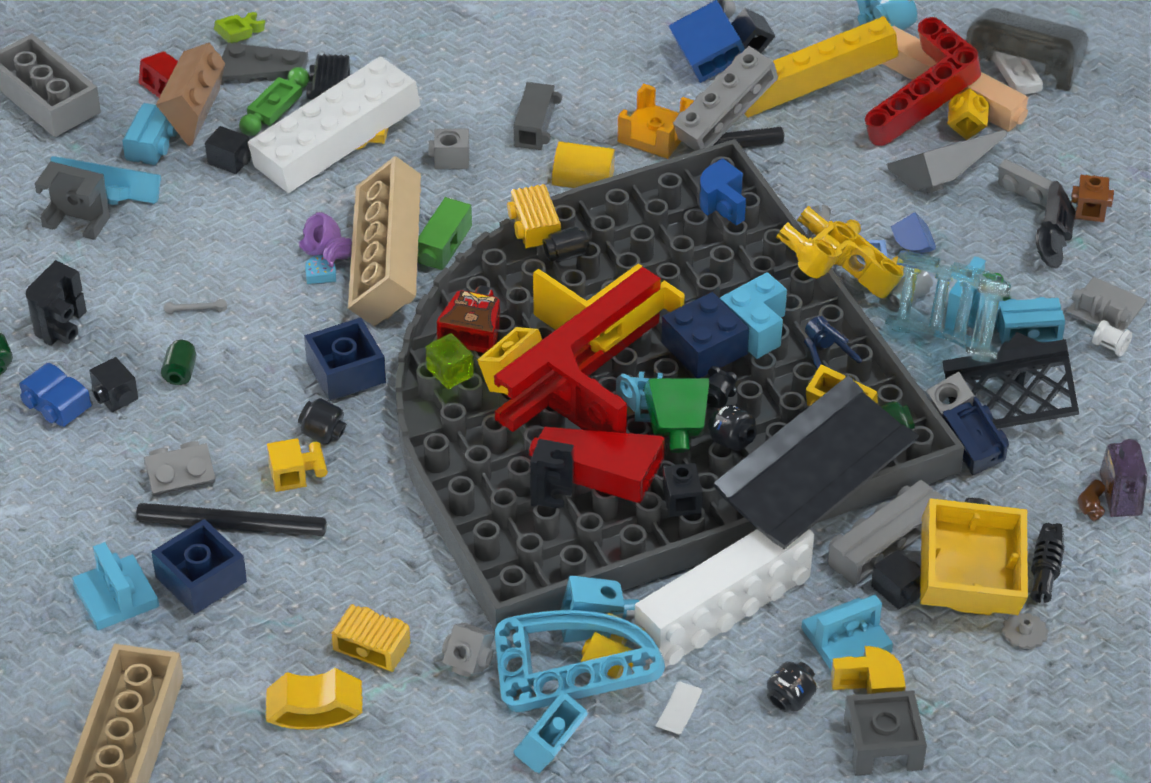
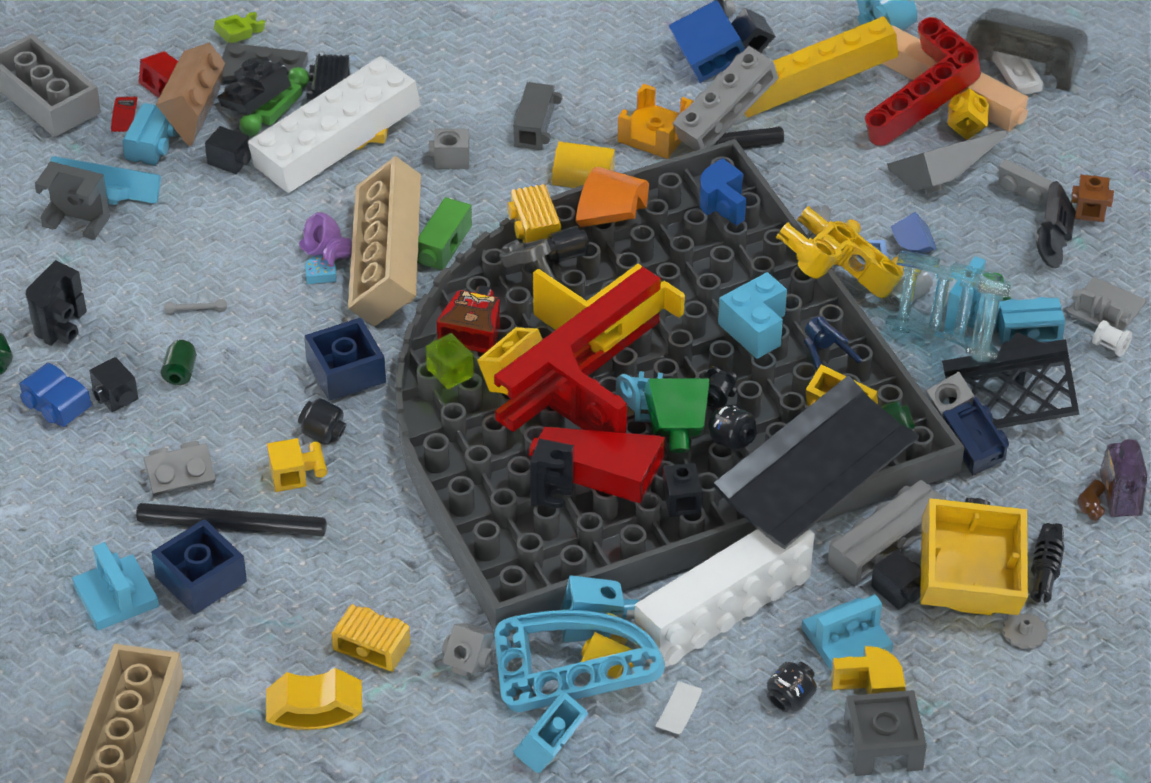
dark blue brick [661,292,749,378] -> none
none -> red sticker [111,97,138,132]
none -> black plate [217,57,292,115]
none -> dark grey piece [499,239,555,279]
none -> orange slope [576,167,649,227]

